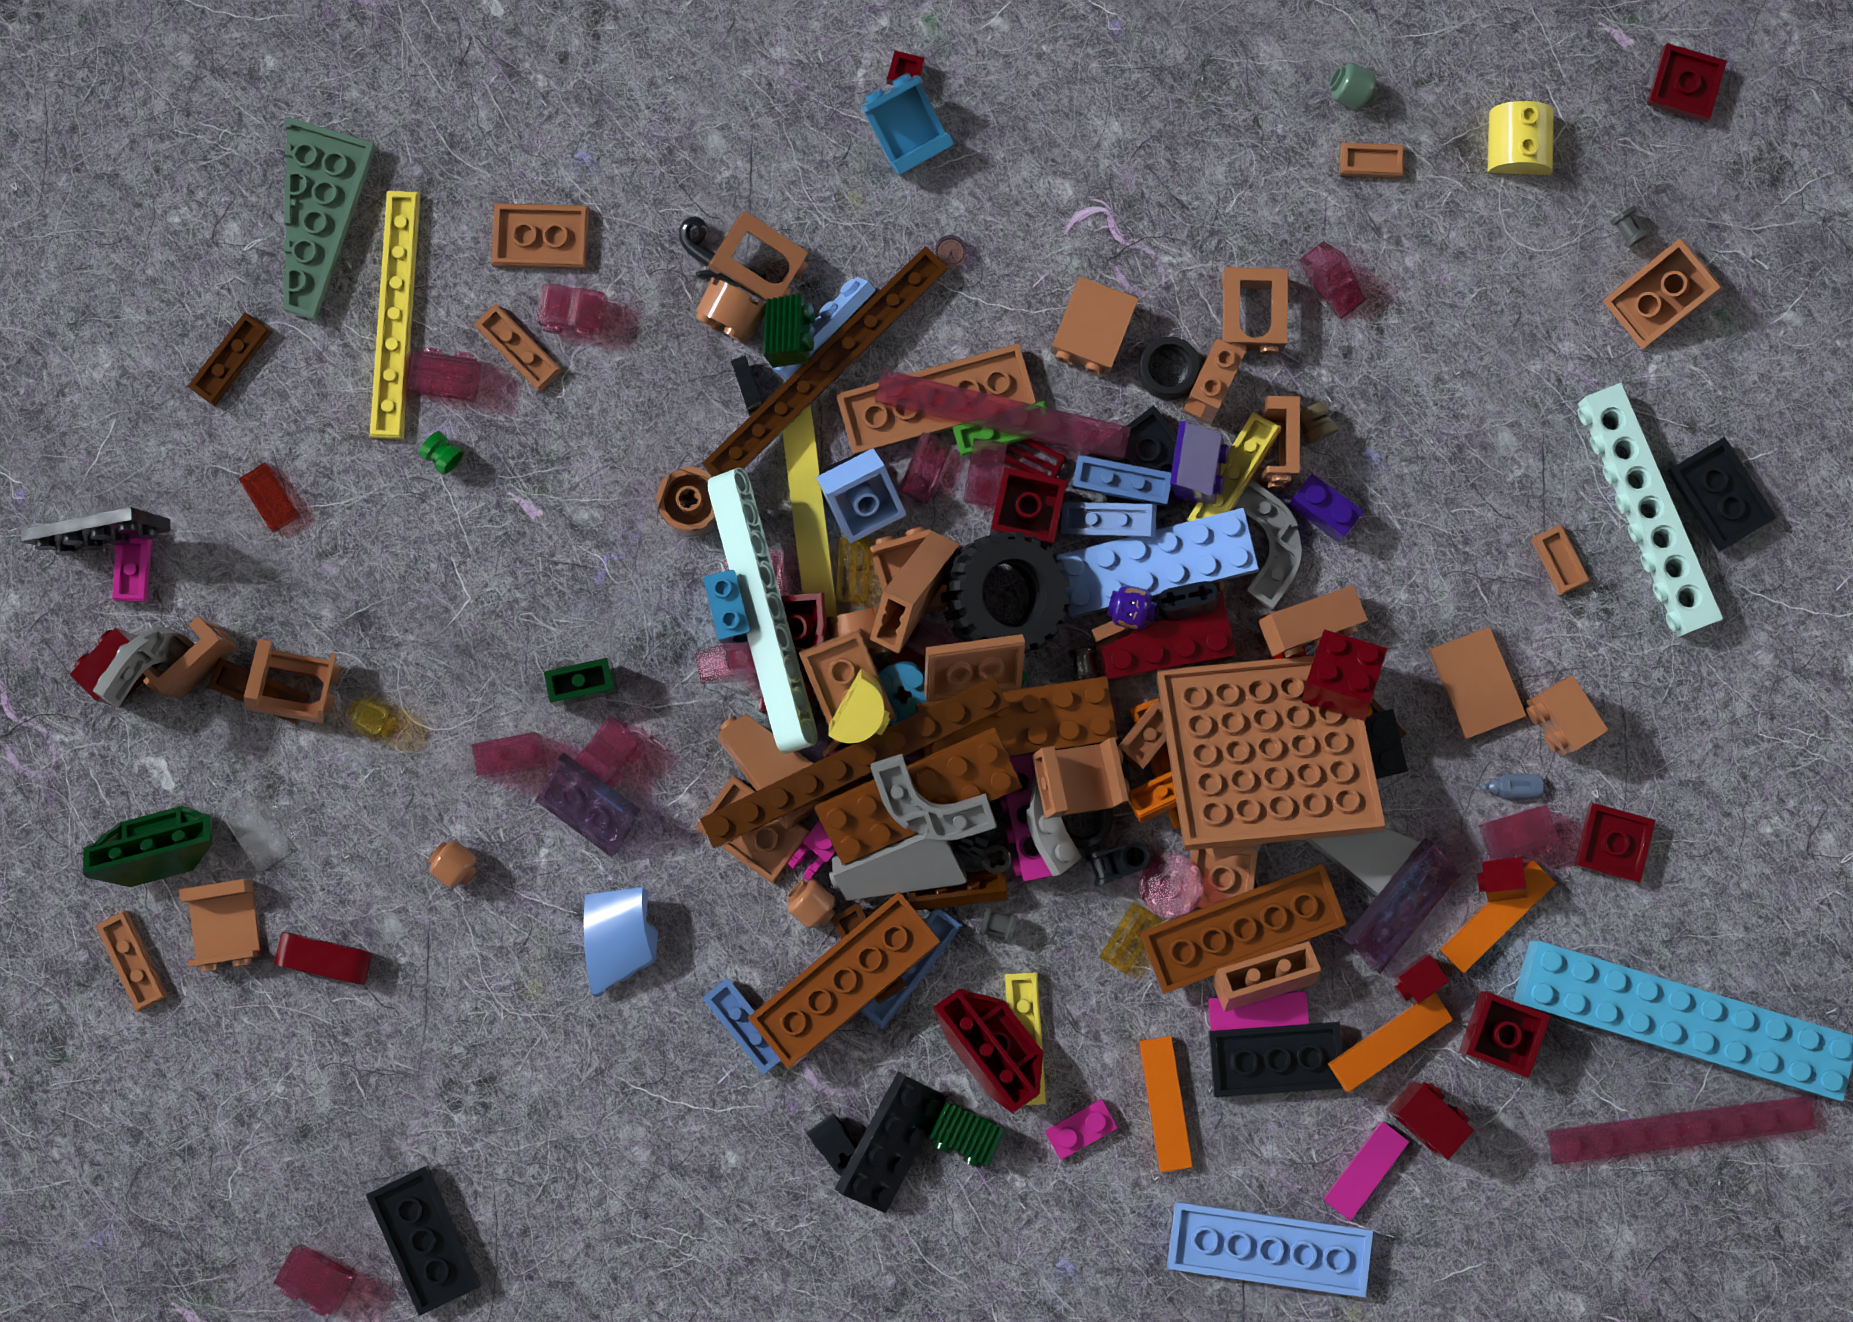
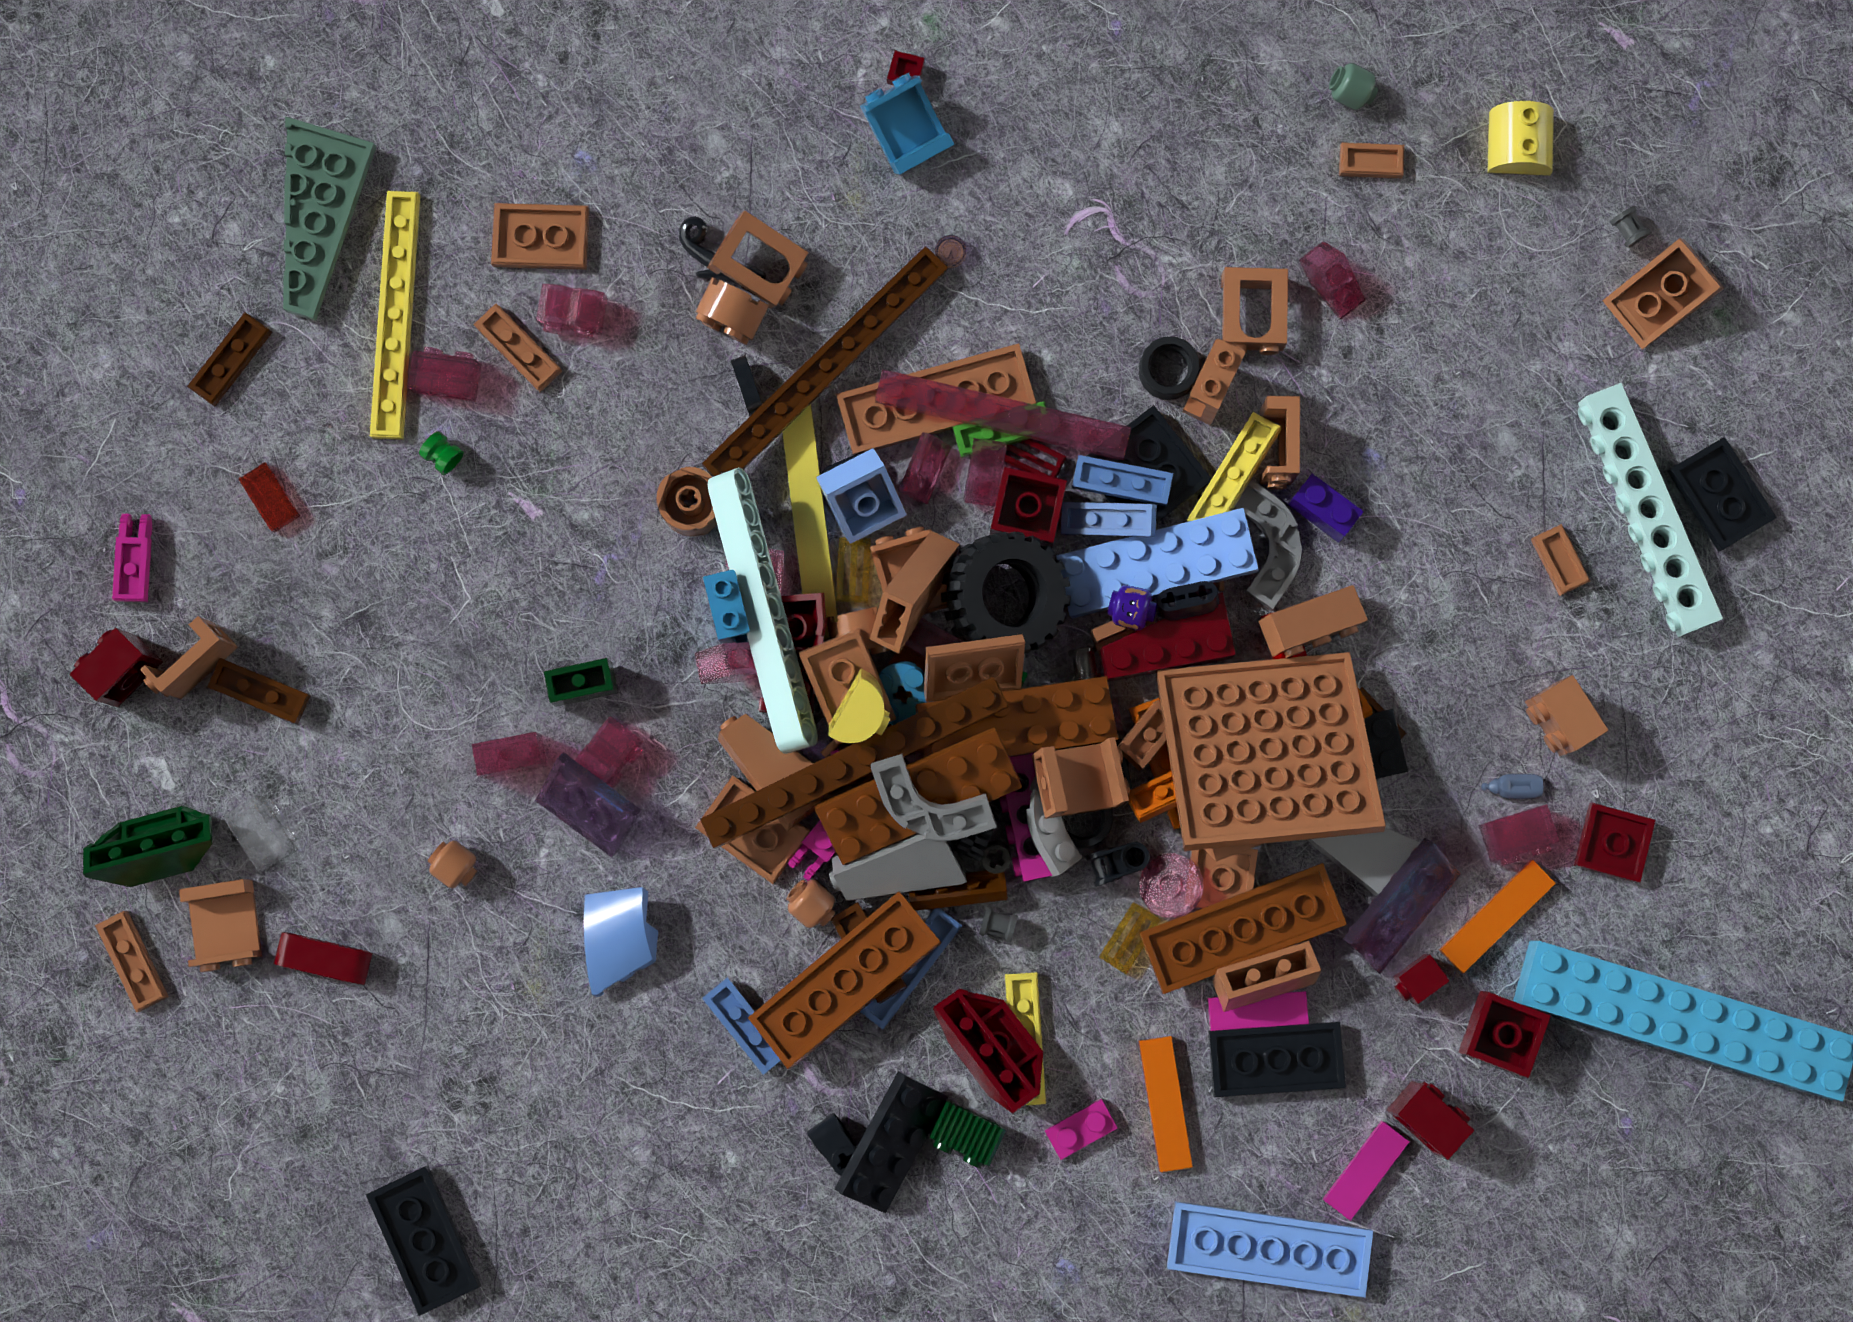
black plate [20,507,171,556] -> none
light grey plate [93,627,195,708] -> none
nougat panel [244,639,342,724] -> none
clear pink brick [273,1244,358,1316] -> none
clear yellow head [348,695,399,742] -> none
dark green brick [763,293,815,368] -> none
light blue plate [770,277,876,380] -> none
nougat panel [1051,276,1139,376] -> none
slope [1170,421,1229,504] -> none
dark tan wheel [1300,401,1339,444] -> none
dark red brick [1302,629,1388,721] -> none
orange tile [1328,992,1453,1092] -> none
nougat tile [1428,626,1526,740] -> none
dark red brick [1477,857,1528,902] -> none
clear pink plate [1547,1095,1816,1164] -> none
dark red plate [1646,43,1727,123] -> none

